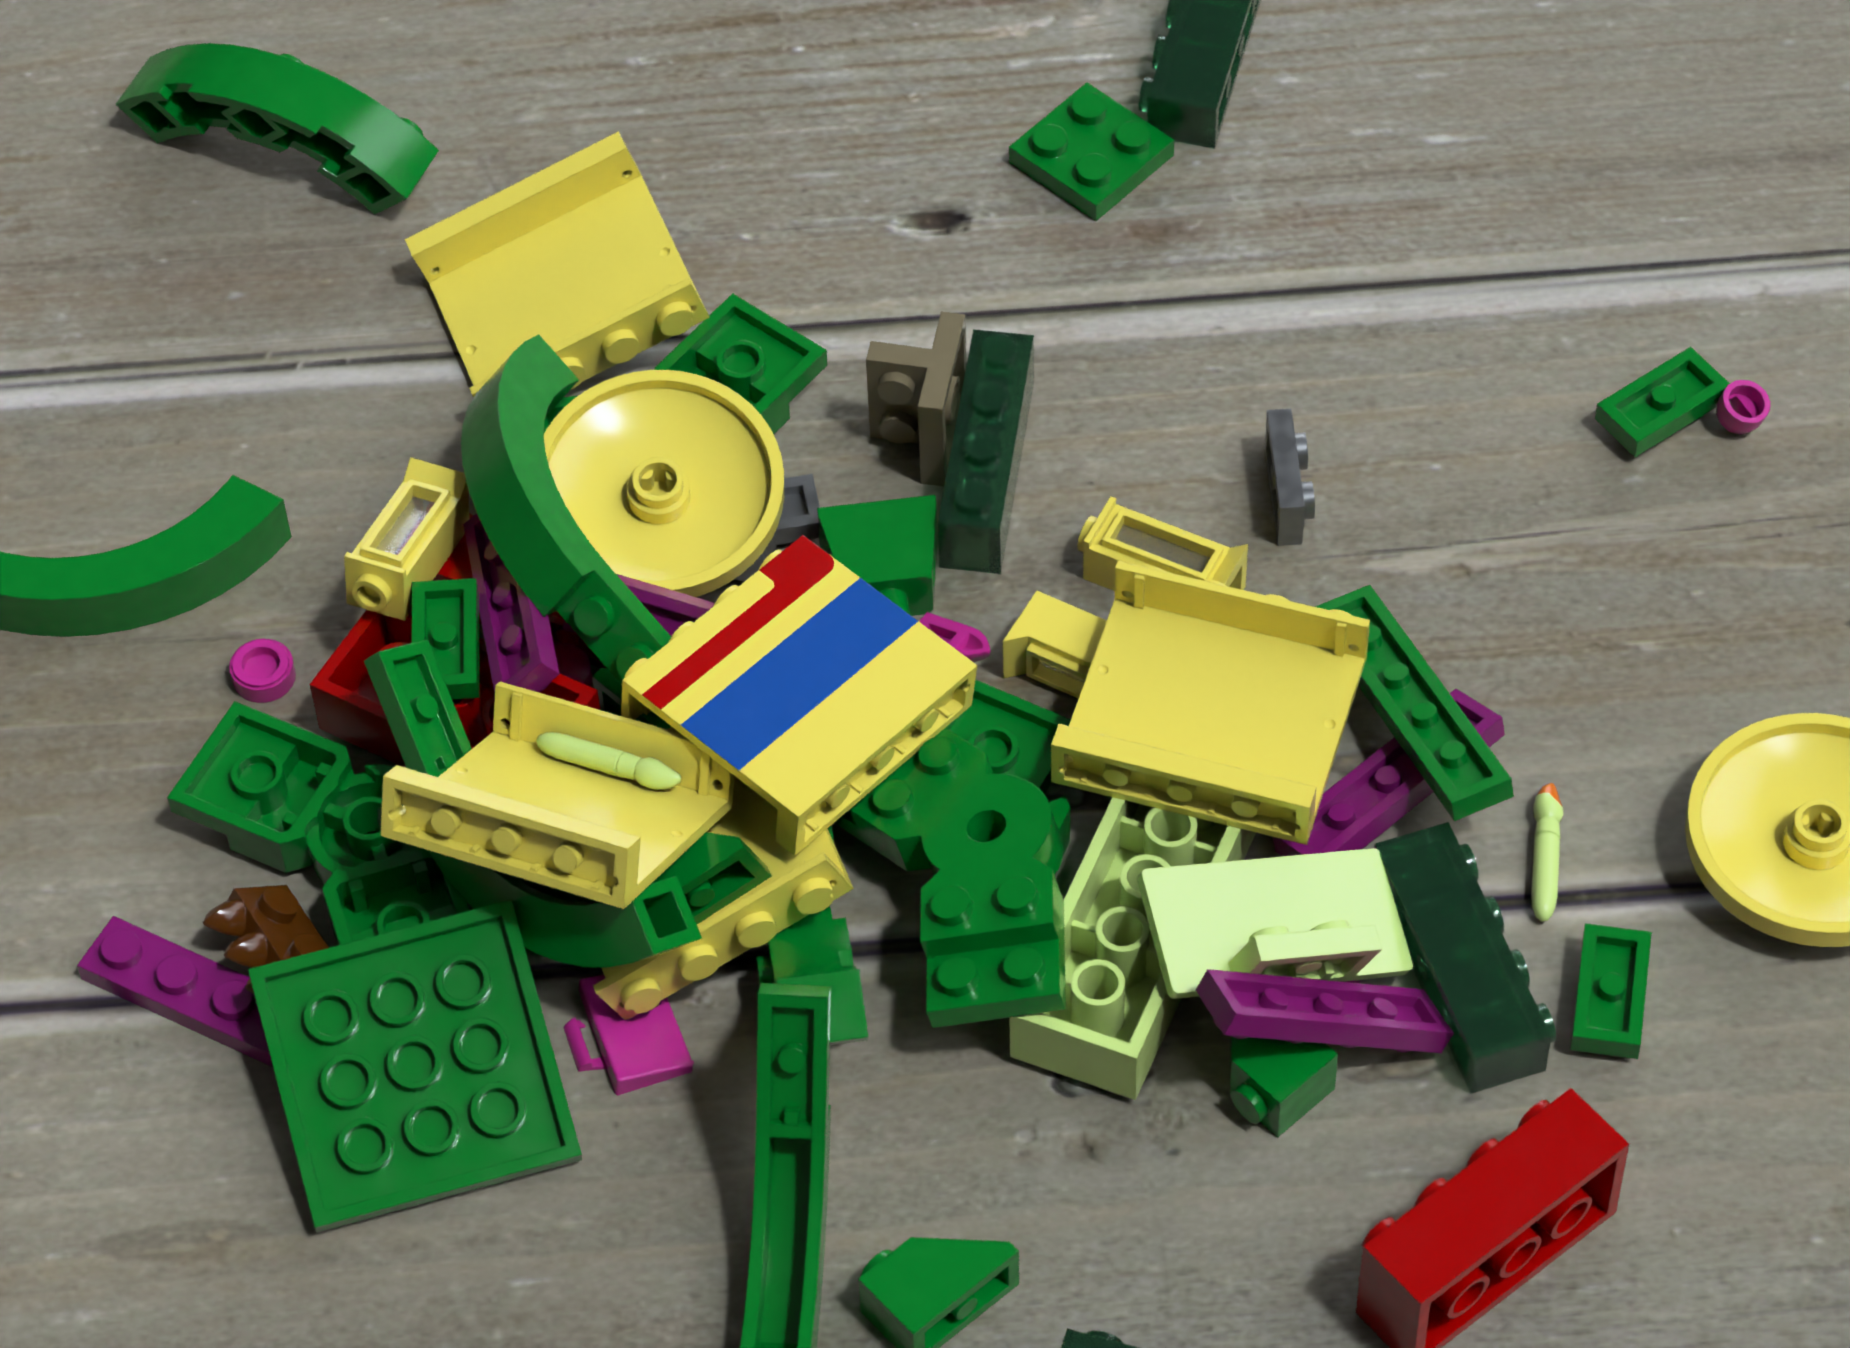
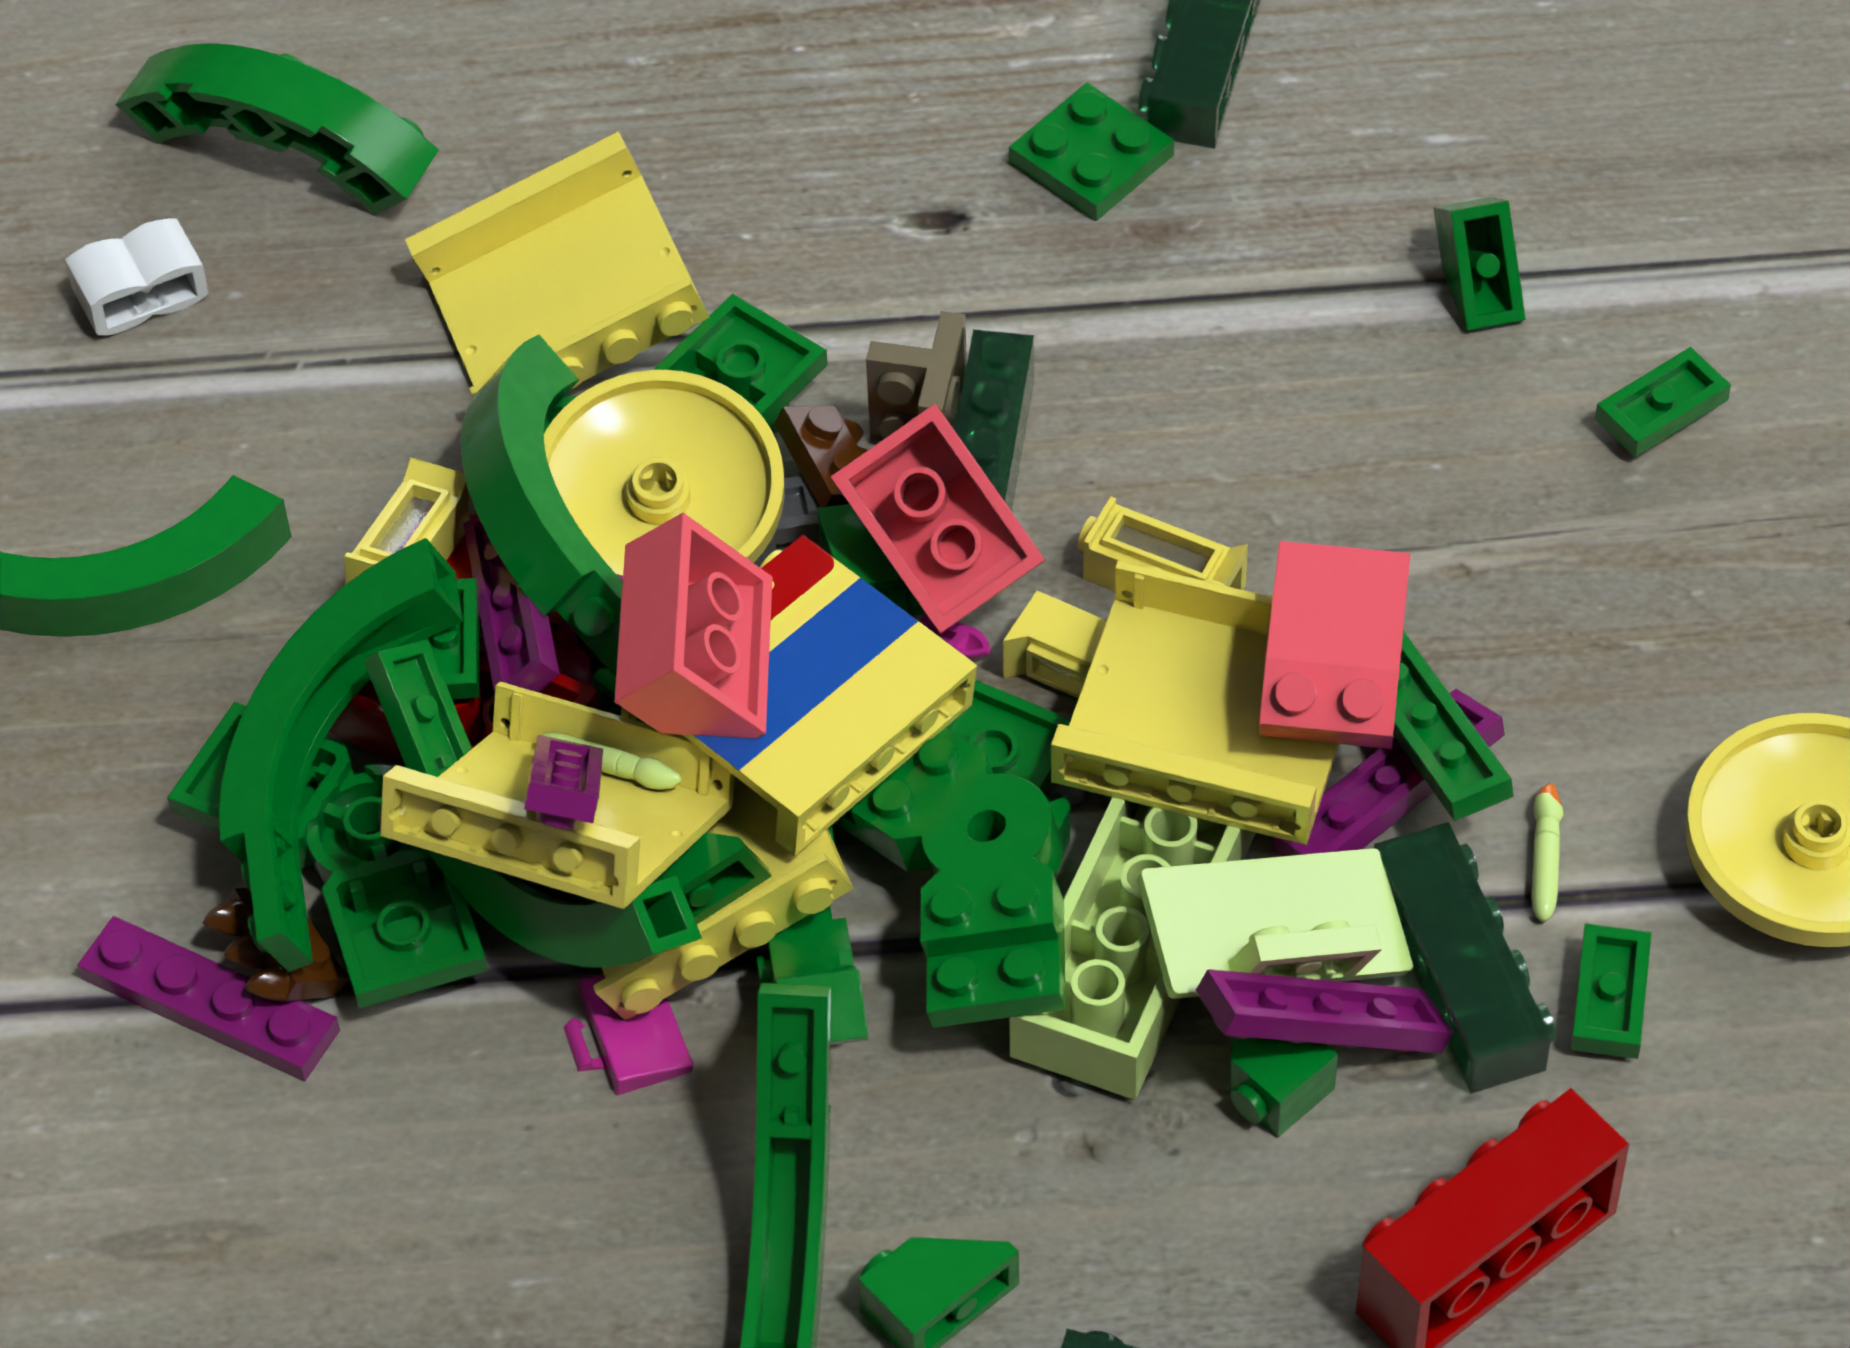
dark pink tile [229,639,296,703] -> none
green plate [248,900,582,1233] -> none
flat silver plate [1265,408,1315,546] -> none
dark pink hinge [1716,380,1771,435] -> none
none -> white brick [65,219,209,335]
none -> green arch [219,538,463,972]
none -> magenta plate [524,735,603,829]
none -> coral slope [614,513,773,739]
none -> reddish brown plate [774,405,868,507]
none -> coral slope [831,403,1046,634]
none -> coral slope [1259,541,1411,749]
none -> green slope [1433,197,1526,330]

